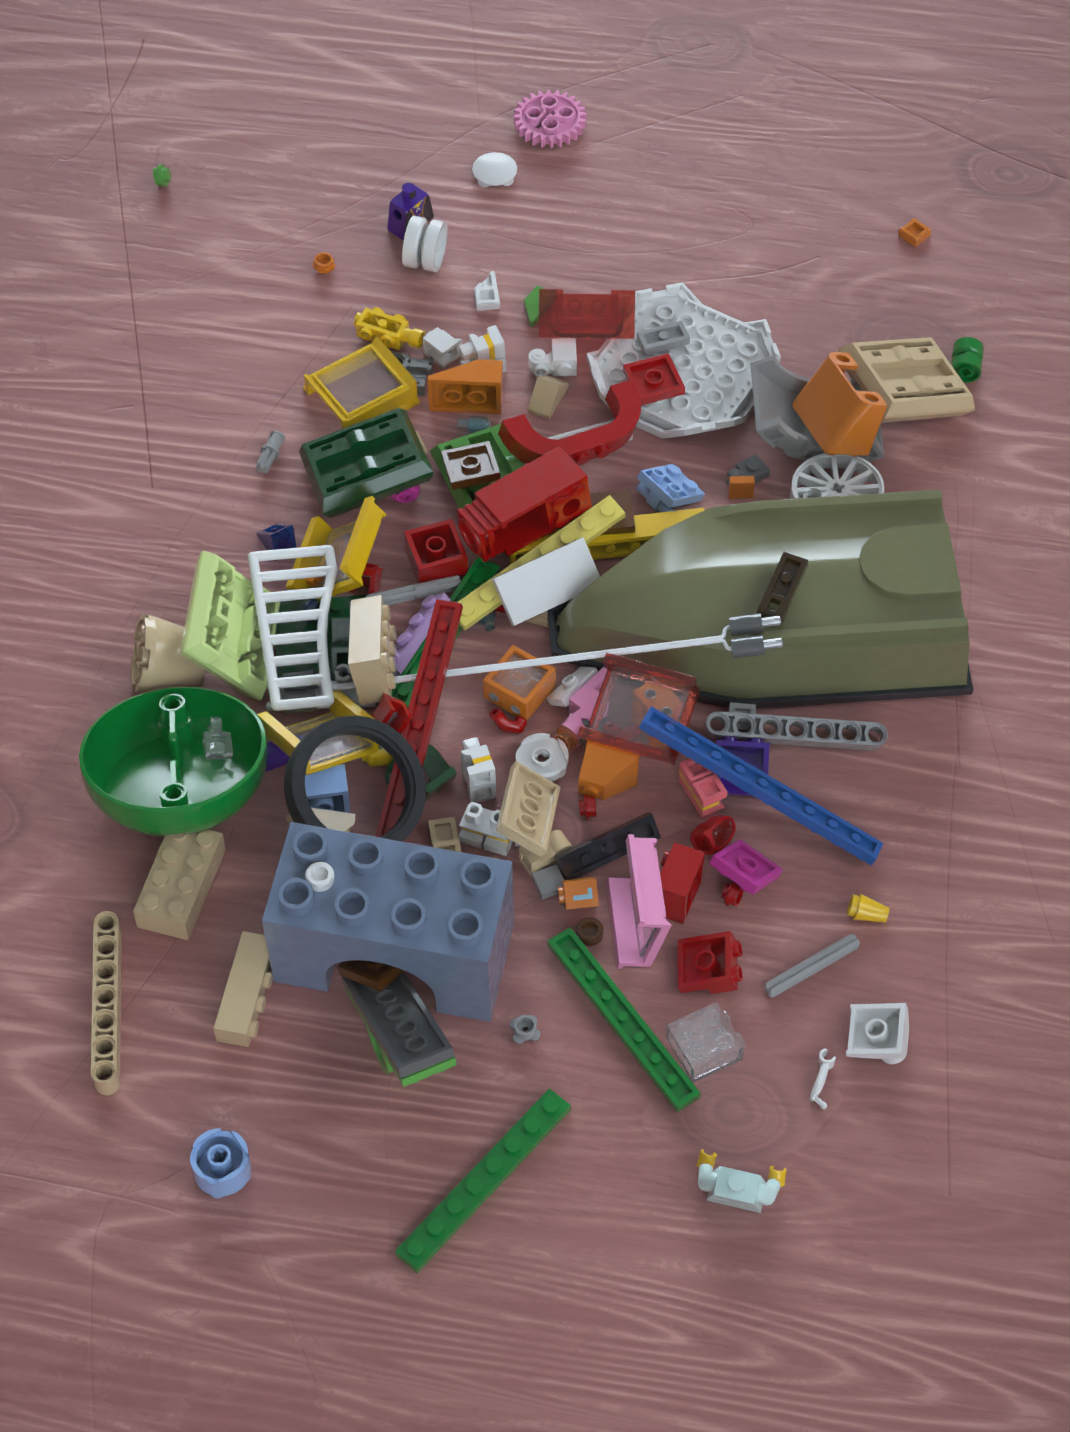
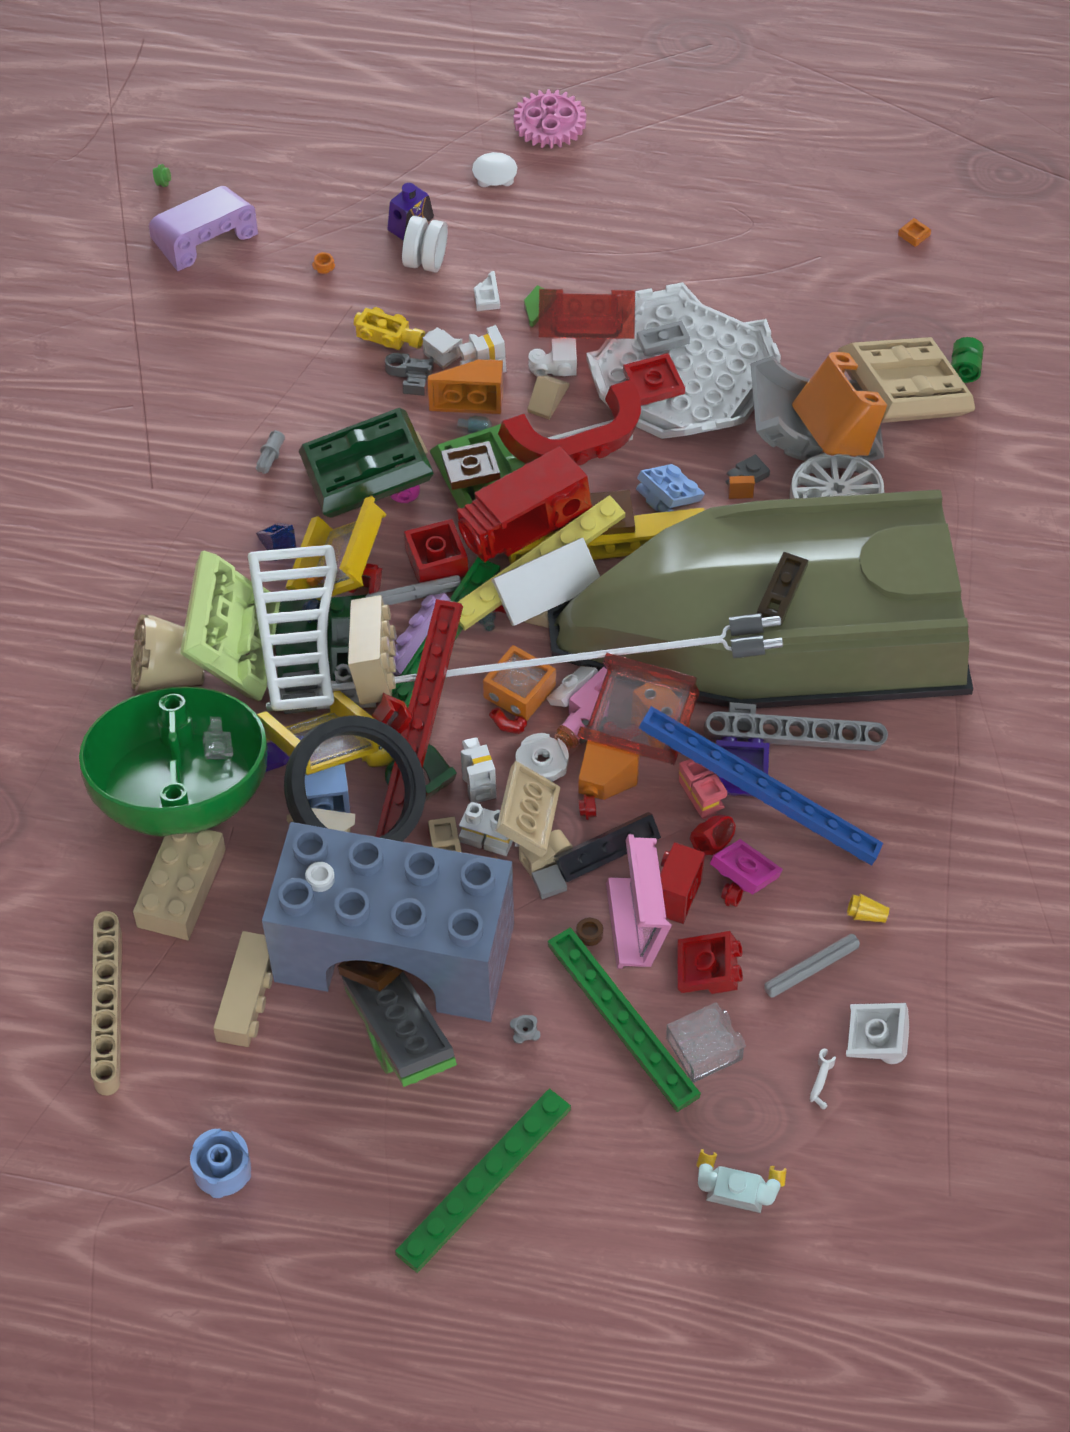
piece [303,336,420,429] -> none
orange brick [557,877,599,910] -> none
none -> lavender windscreen [149,186,258,271]

